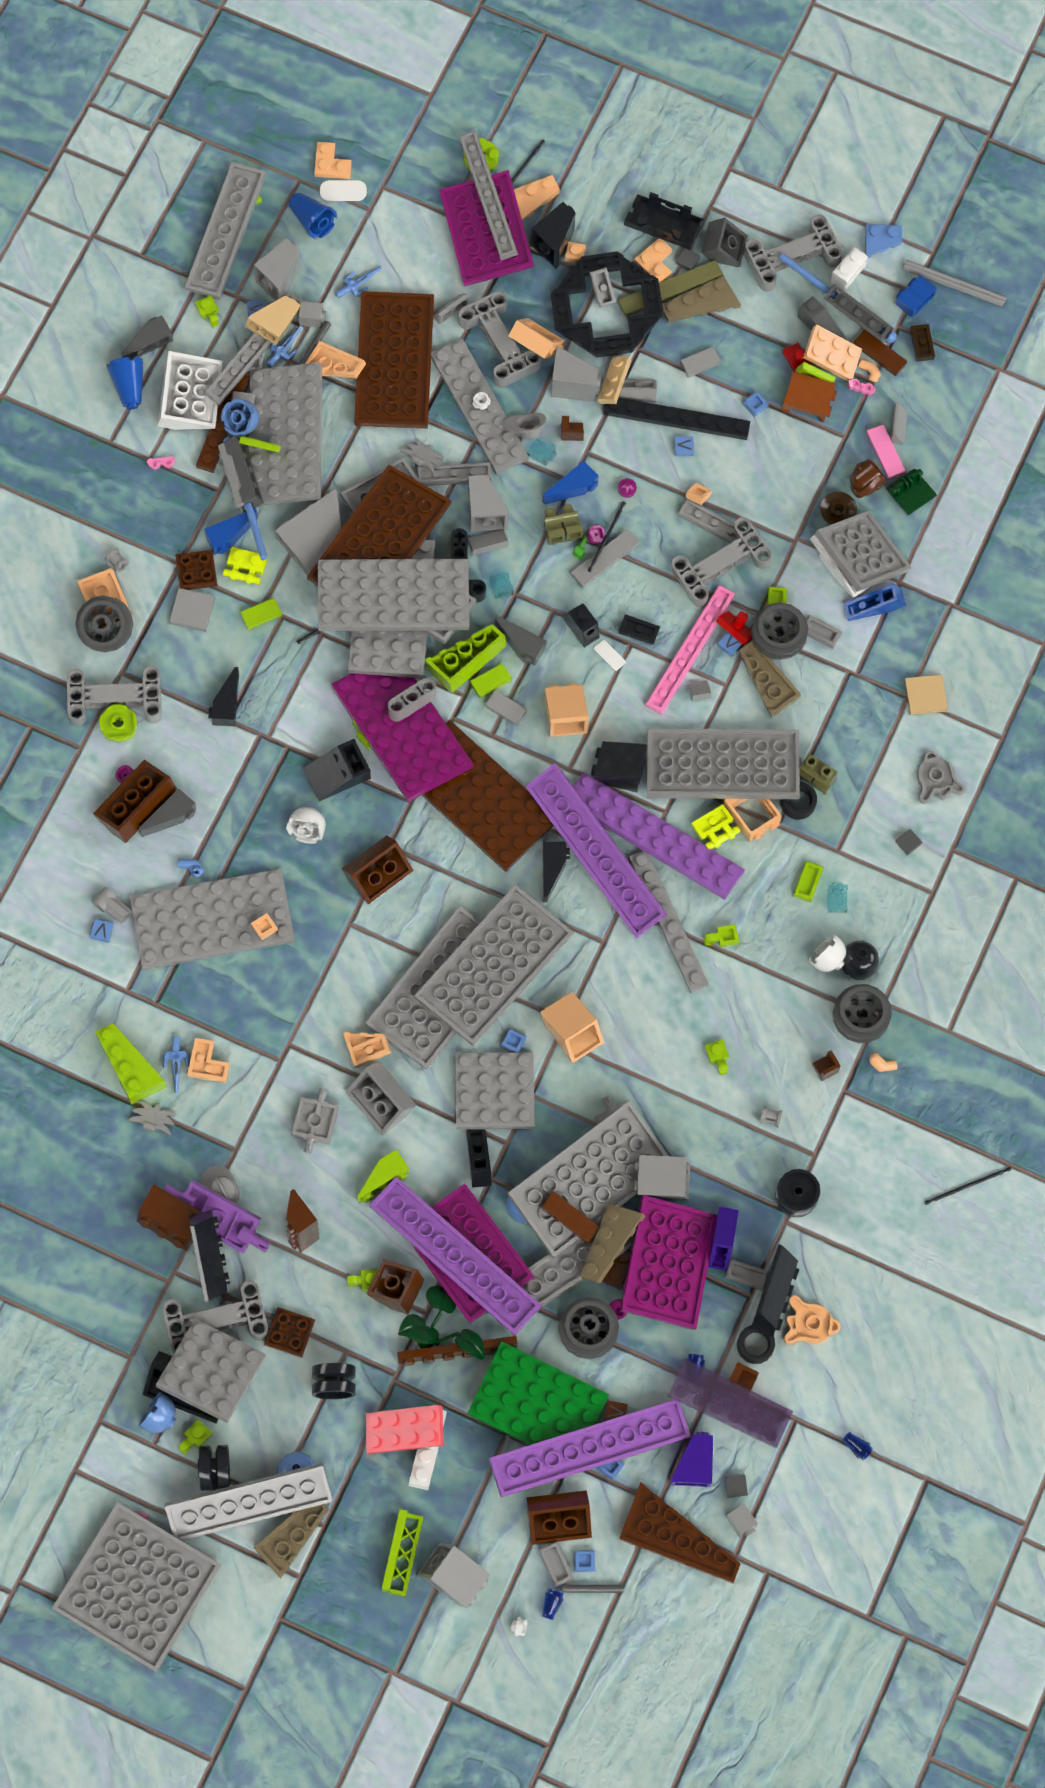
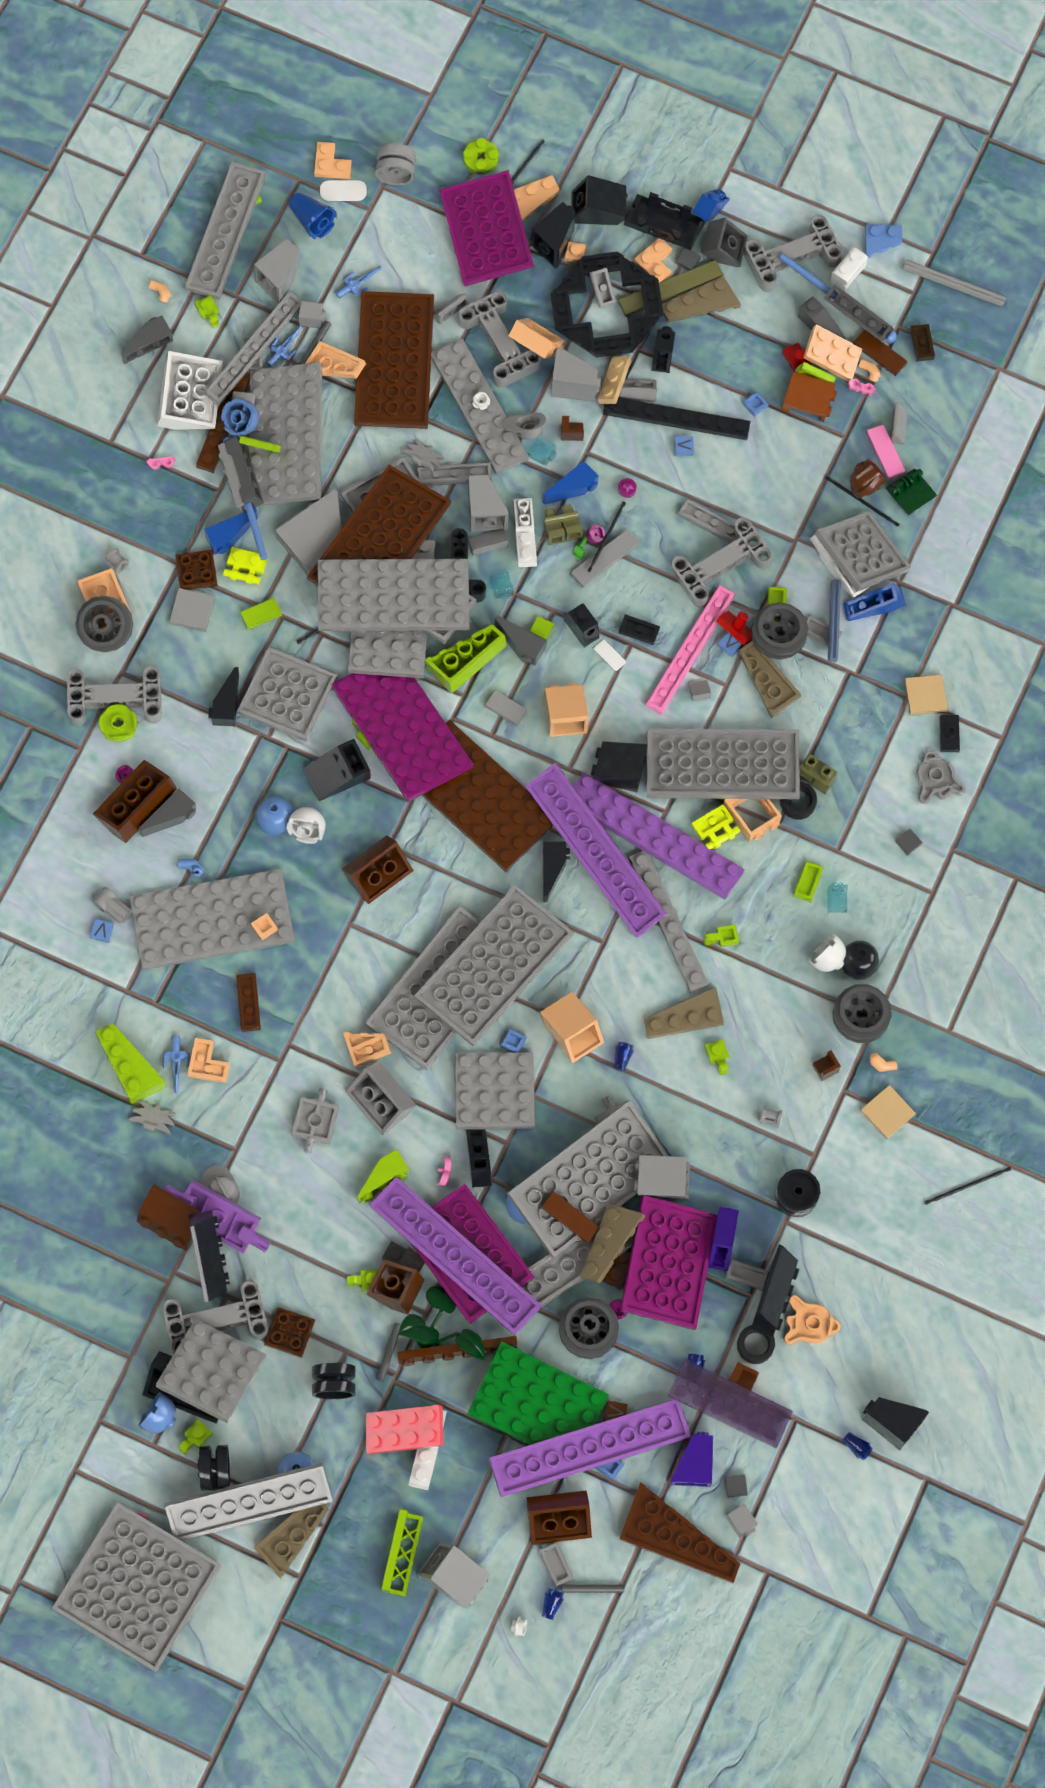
blue cone [106,357,143,410] -> none
tan slope [245,296,301,345] -> none
medium blue tile [247,300,266,317] -> none
reddish brown slope [285,1189,320,1253] -> none
light grey beam [388,678,436,722] -> none
light grey tile [459,130,518,261] -> none
lime tile [470,663,512,698] -> none
medium blue tile [574,1550,595,1572] -> none
light grey tile [680,347,721,378] -> none
light nougat plate [686,483,712,505] -> none
dark brown dish [820,492,857,525] -> none
blue brick [896,275,937,317] -> none
none -> light nougat arm [149,280,171,302]
none -> reddish brown tile [236,973,261,1032]
none -> light grey plate [237,647,337,742]
none -> medium blue cylinder [256,796,294,836]
none -> light grey wheel [375,143,416,186]
none -> dark grey bar [376,1323,401,1382]
none -> clear smoke slope [382,1241,425,1273]
none -> bright pink piece [437,1156,451,1186]
none -> white slope [513,498,537,567]
none -> lime tile [529,616,554,641]
none -> black slope [571,175,628,225]
none -> clear blue cone [614,1042,634,1072]
none -> dark tan wing [644,987,724,1039]
none -> black torso [651,326,675,373]
none -> blue slope [693,189,730,222]
none -> black piece [825,476,900,527]
none -> sand blue axle [828,579,841,662]
none -> tan tile [861,1085,916,1140]
none -> black slope [862,1397,929,1450]
none -> black plate [939,715,960,752]

